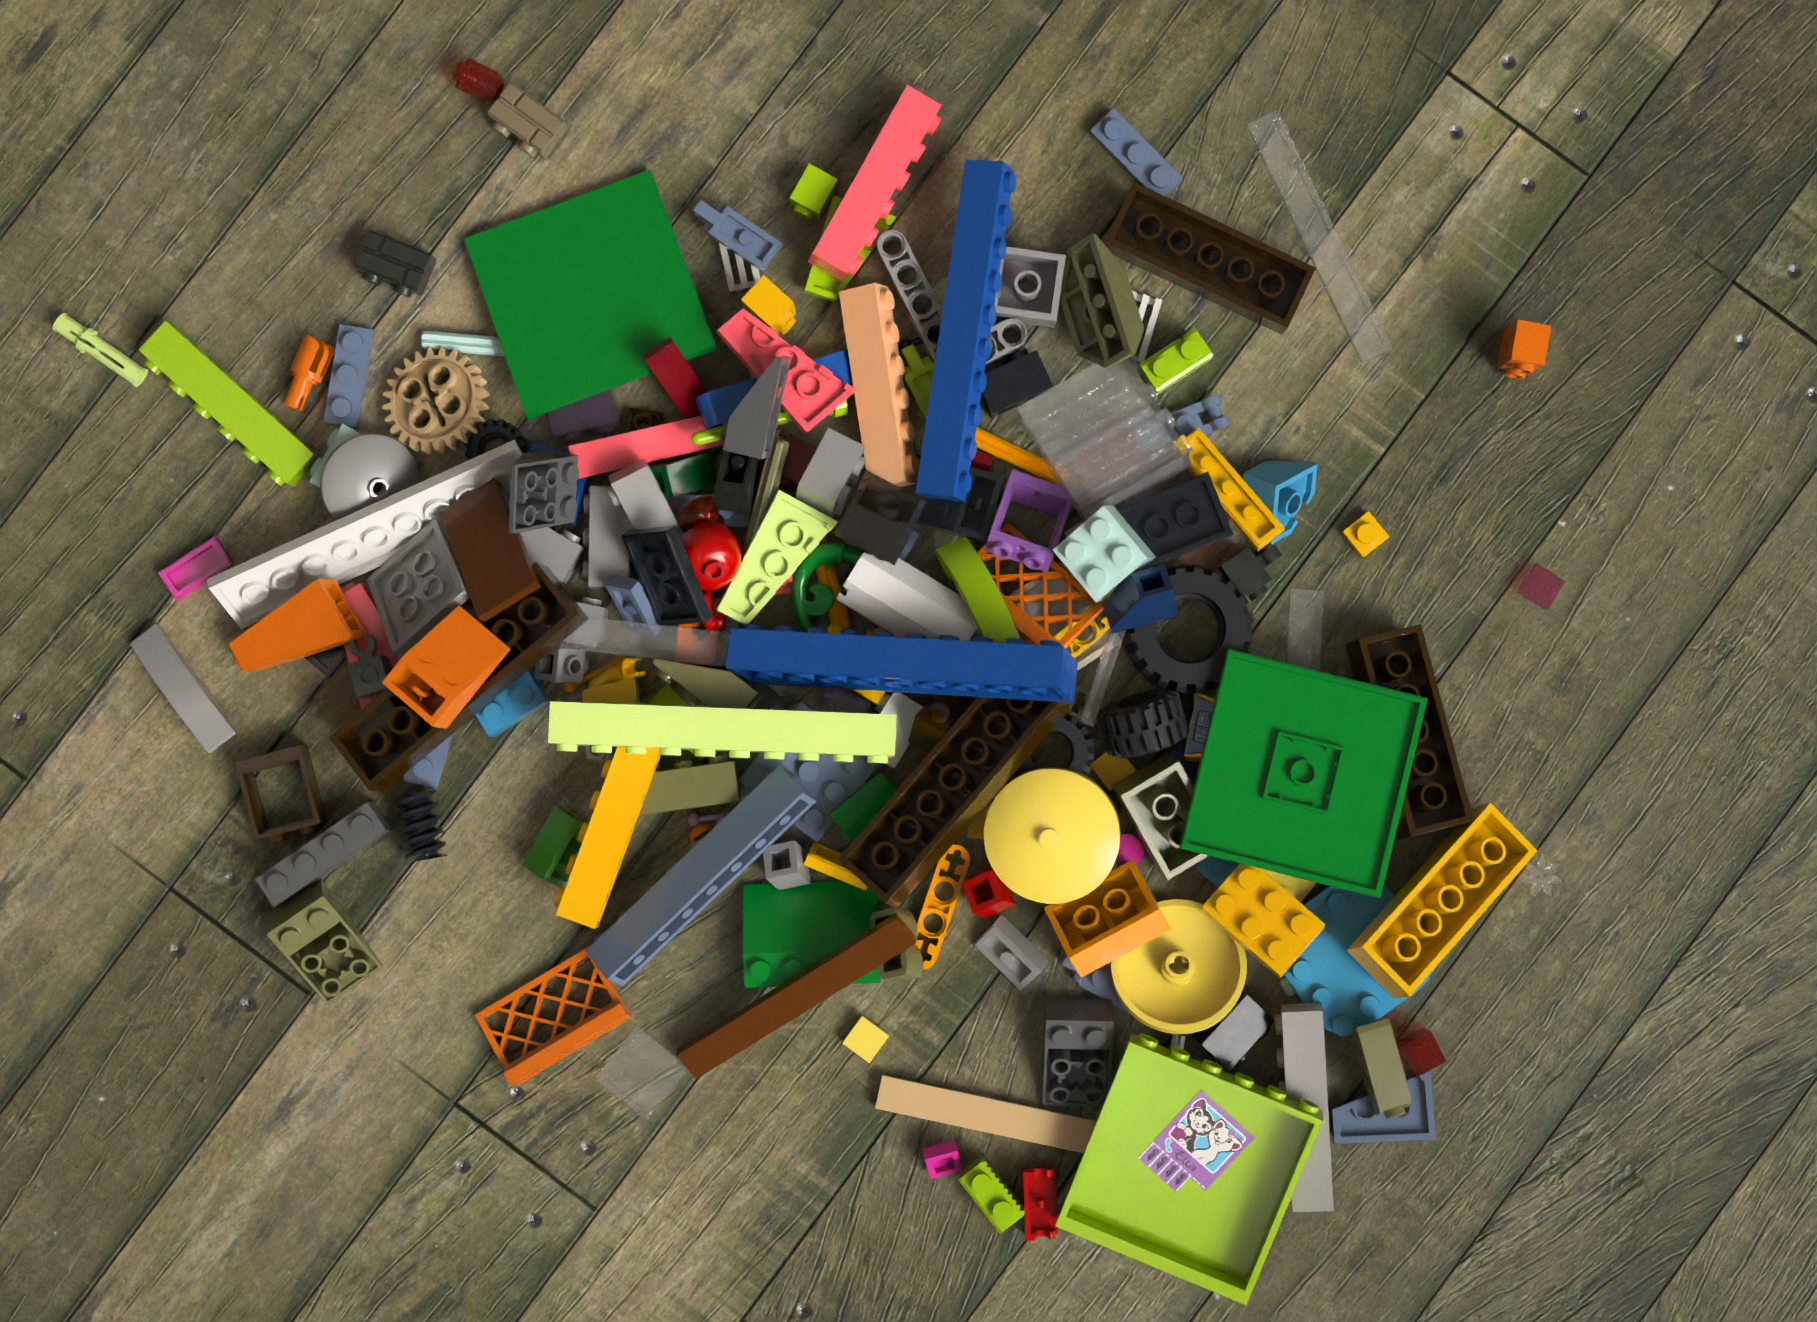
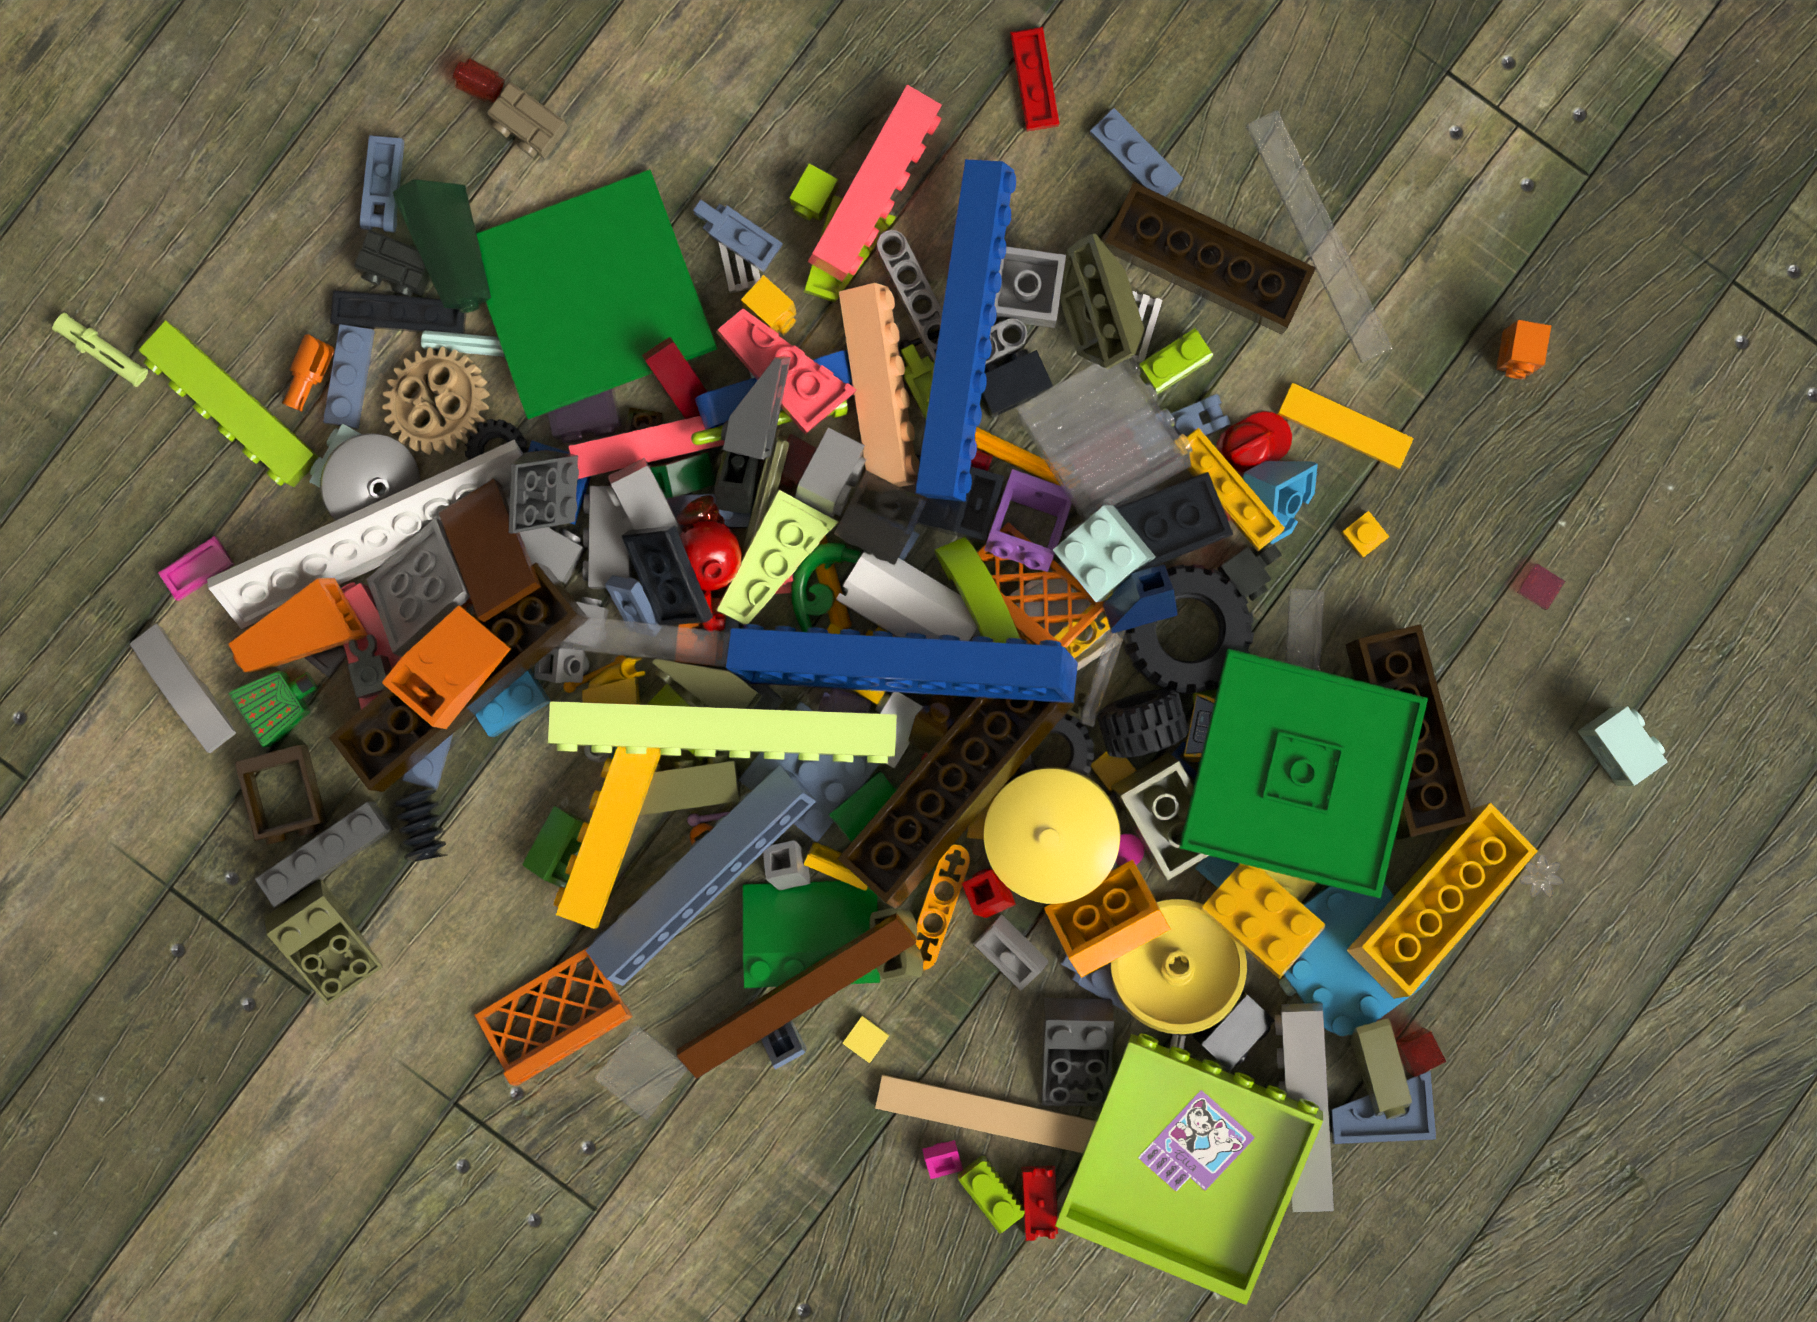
none -> green torso [228,671,318,747]
none -> black tile [330,290,467,334]
none -> sand blue plate [360,135,405,232]
none -> clear green slope [393,179,491,313]
none -> sand blue slope [761,1020,807,1069]
none -> red tile [1010,27,1060,132]
none -> red piece [1216,411,1292,477]
none -> yellow tile [1277,383,1414,470]
none -> light aqua brick [1578,706,1667,786]

